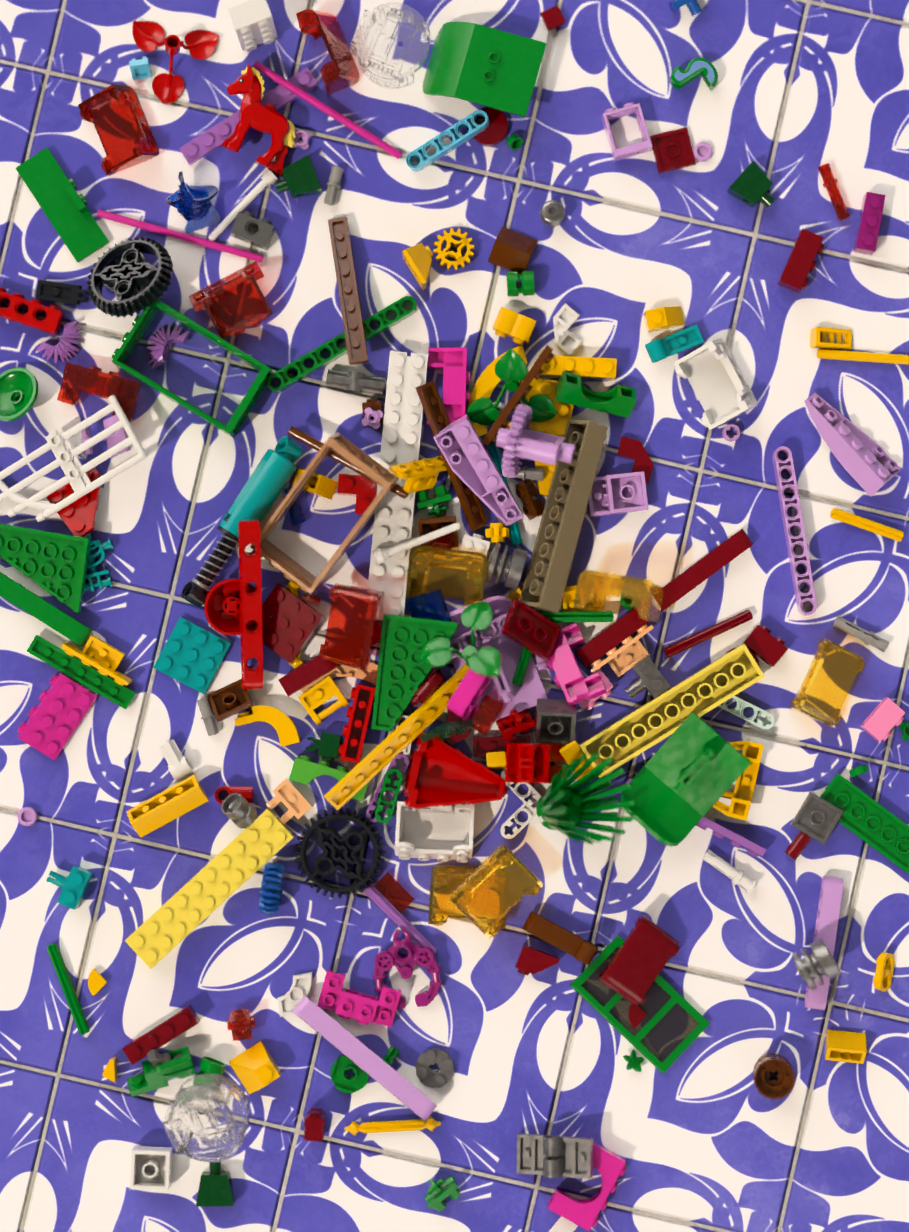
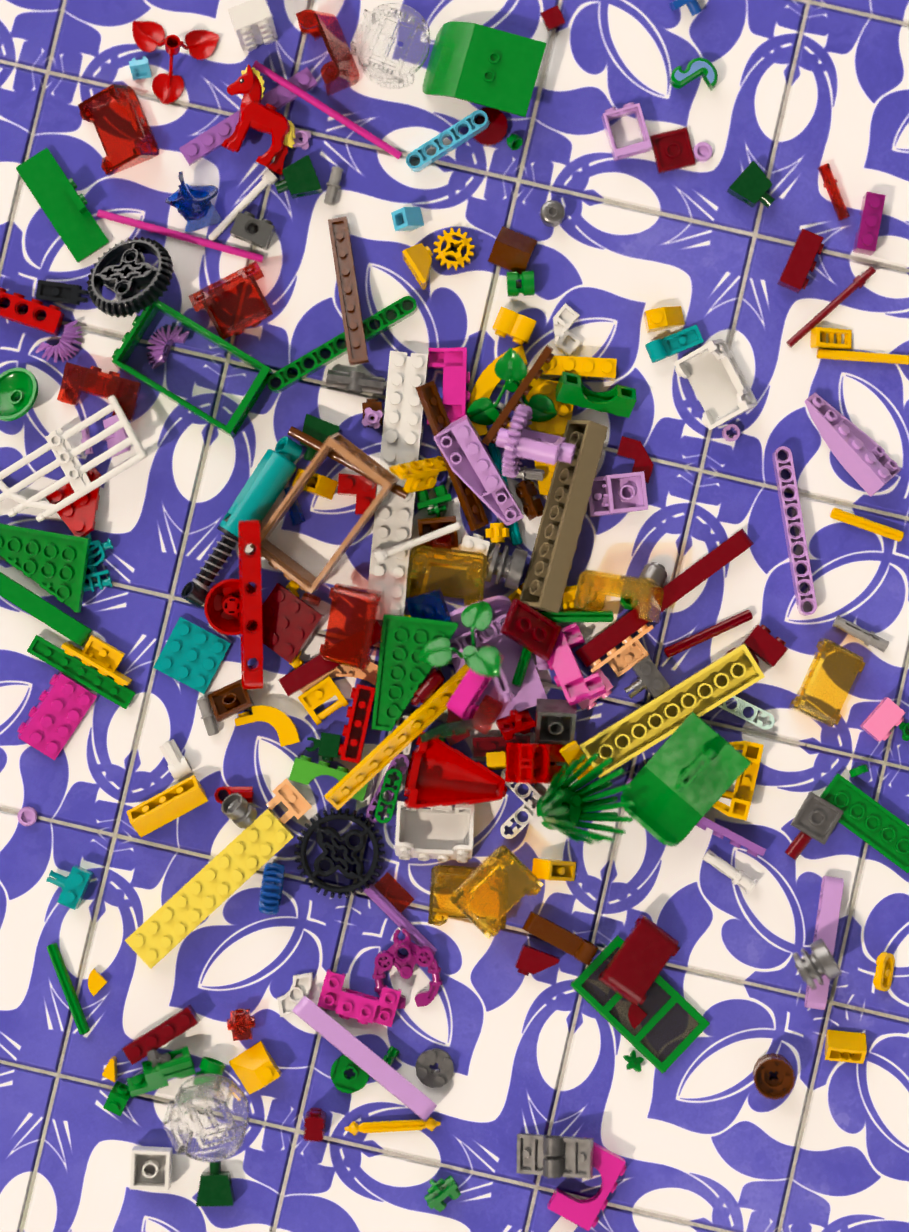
none -> green bracket [103,1081,131,1116]
none -> dark green torso [300,414,341,462]
none -> medium azure brick [391,207,424,231]
none -> yellow slope [531,858,576,881]
none -> flat silver head [639,562,667,592]
none -> dark red bar [786,266,876,348]

